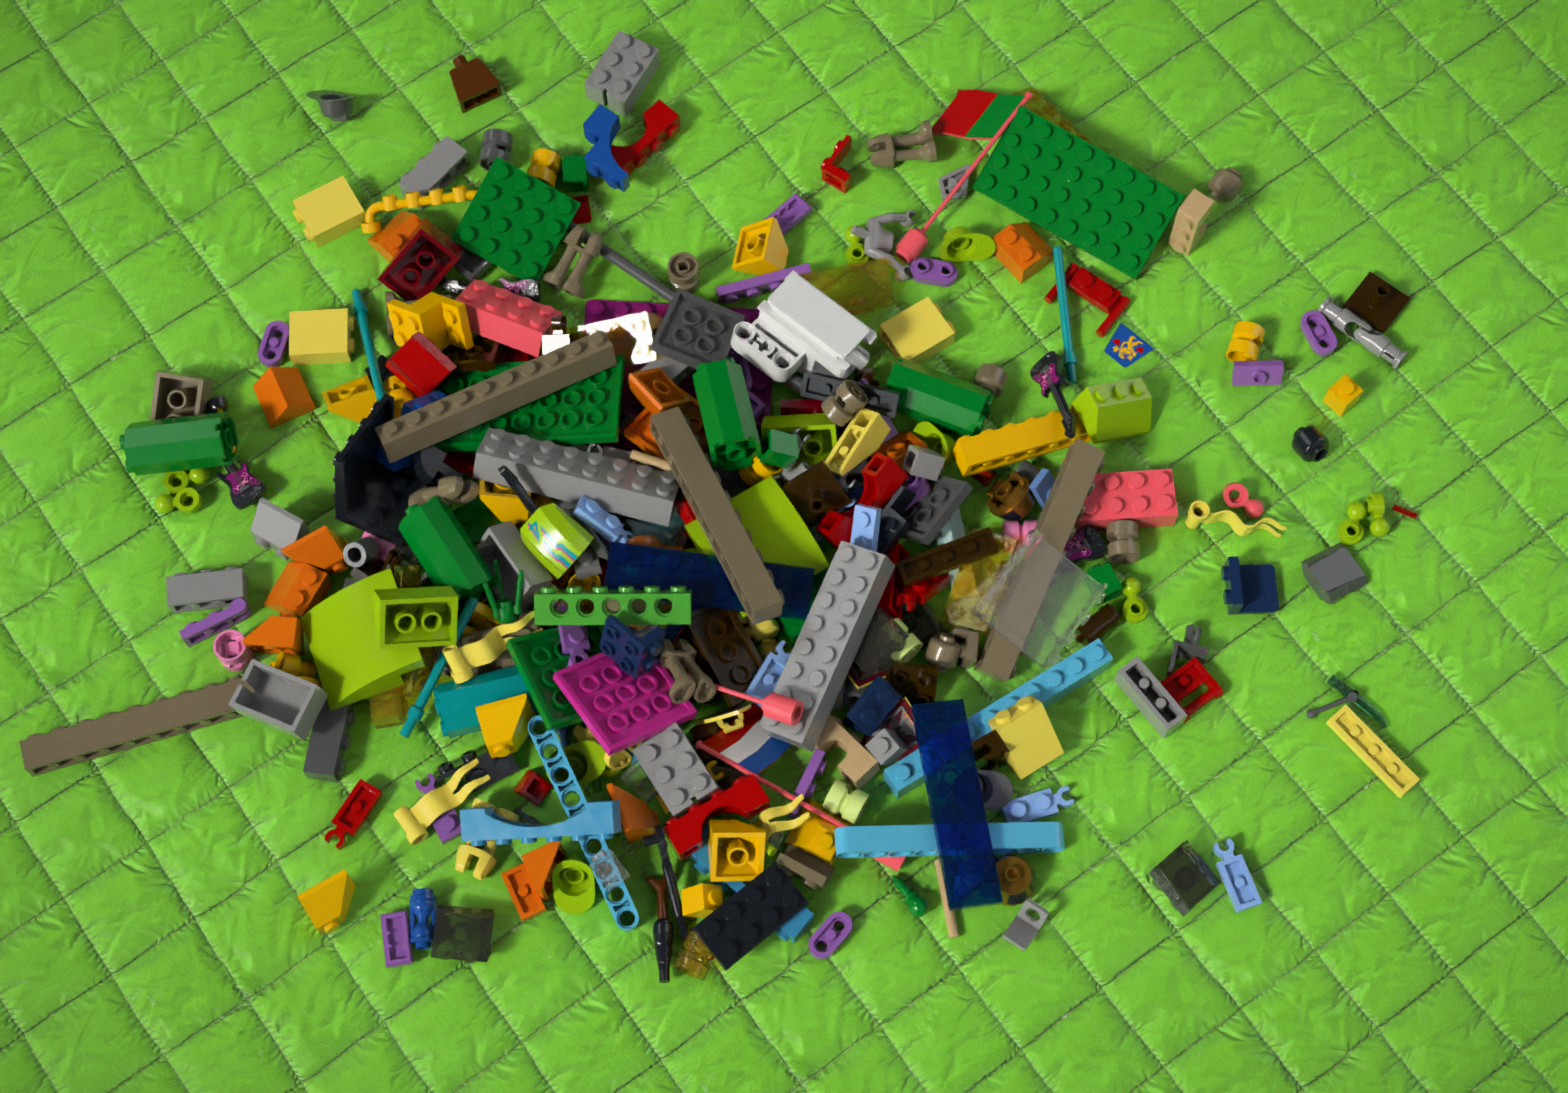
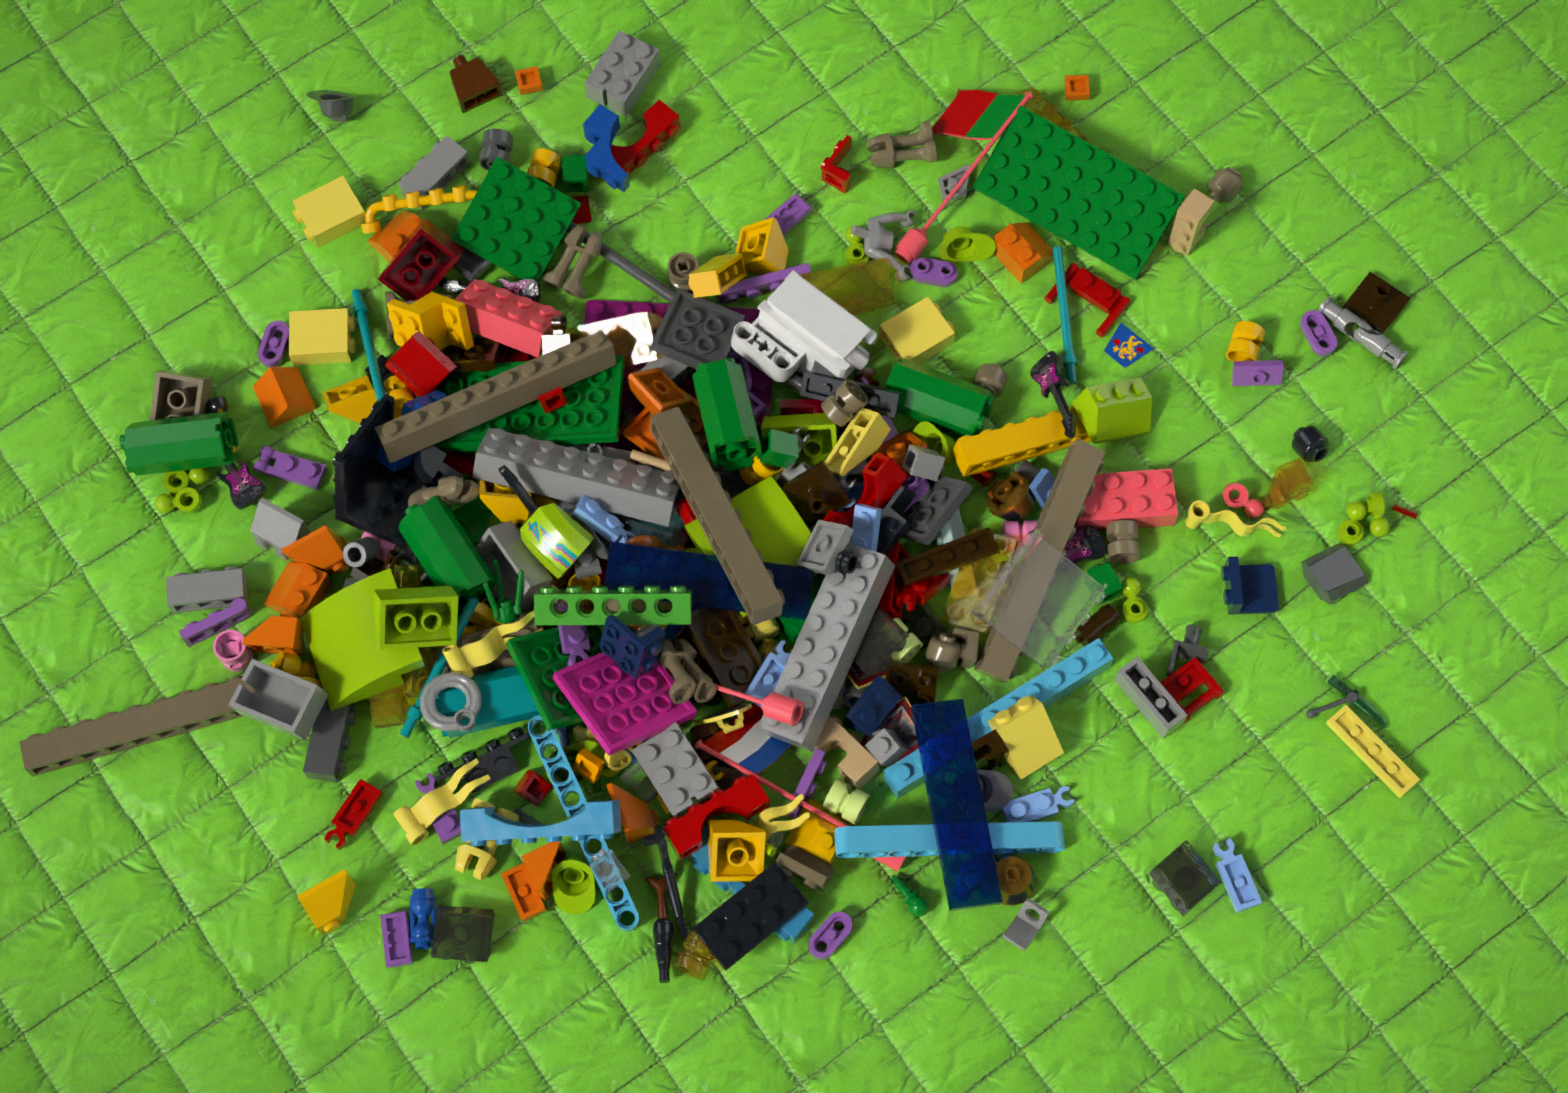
yellow slope [475,693,536,758] -> none
yellow brick [681,883,723,918] -> none
tan bar [934,859,960,939] -> none
yellow brick [1323,374,1364,417] -> none
none -> medium lavender plate [253,446,327,490]
none -> light grey piece [420,672,482,732]
none -> orange plate [515,66,543,95]
none -> red slope [538,387,567,413]
none -> light orange plate [573,748,605,784]
none -> yellow brick [689,252,747,298]
none -> light grey plate [796,520,854,576]
none -> black plate [835,548,858,574]
none -> orange plate [1064,75,1090,101]
none -> clear yellow slope [1263,458,1313,510]

